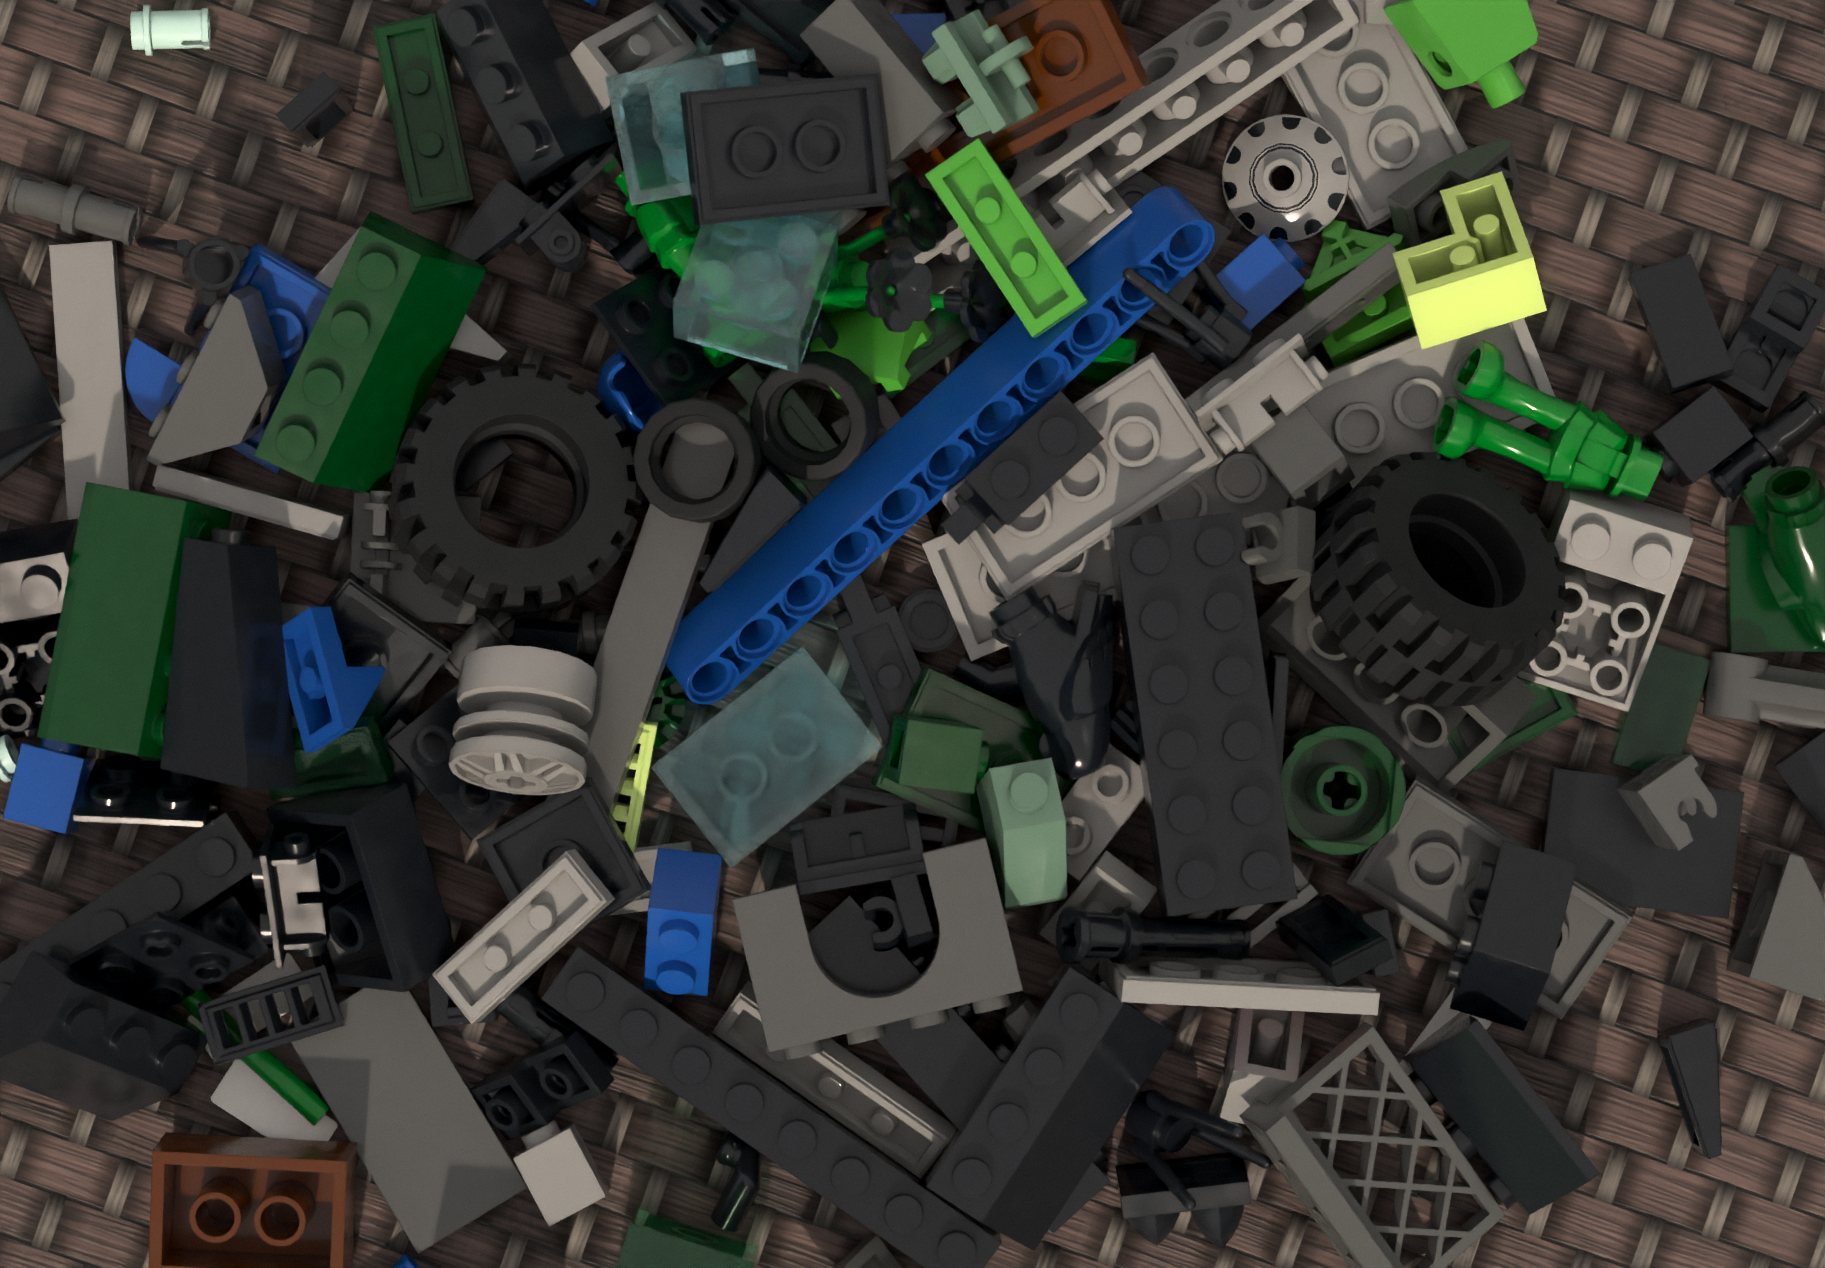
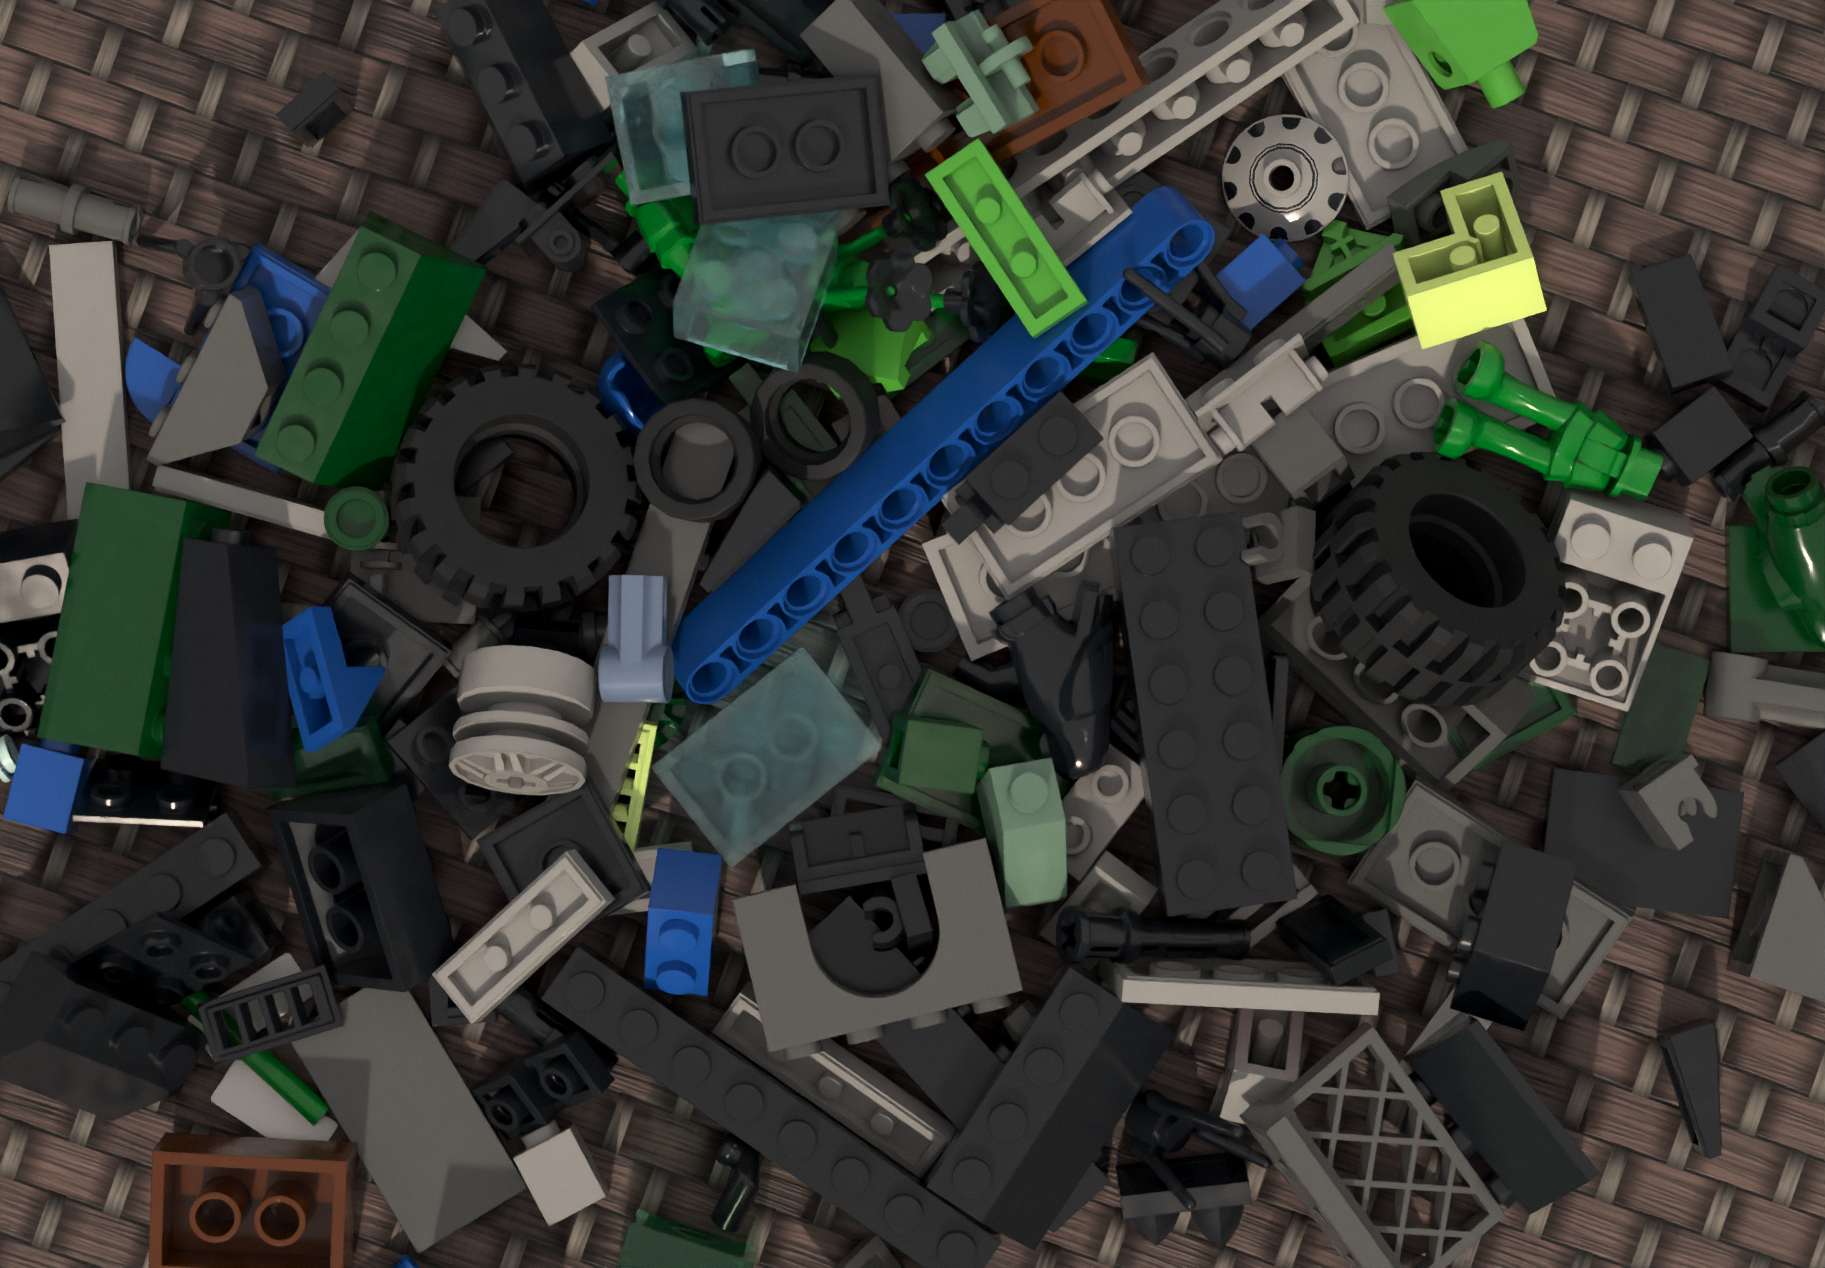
light aqua pin [130,5,211,56] -> none
black hinge [251,824,330,969] -> none
dark green tile [372,13,476,215] -> none
none -> dark green tile [324,486,390,552]
none -> sand blue piece [598,575,674,703]

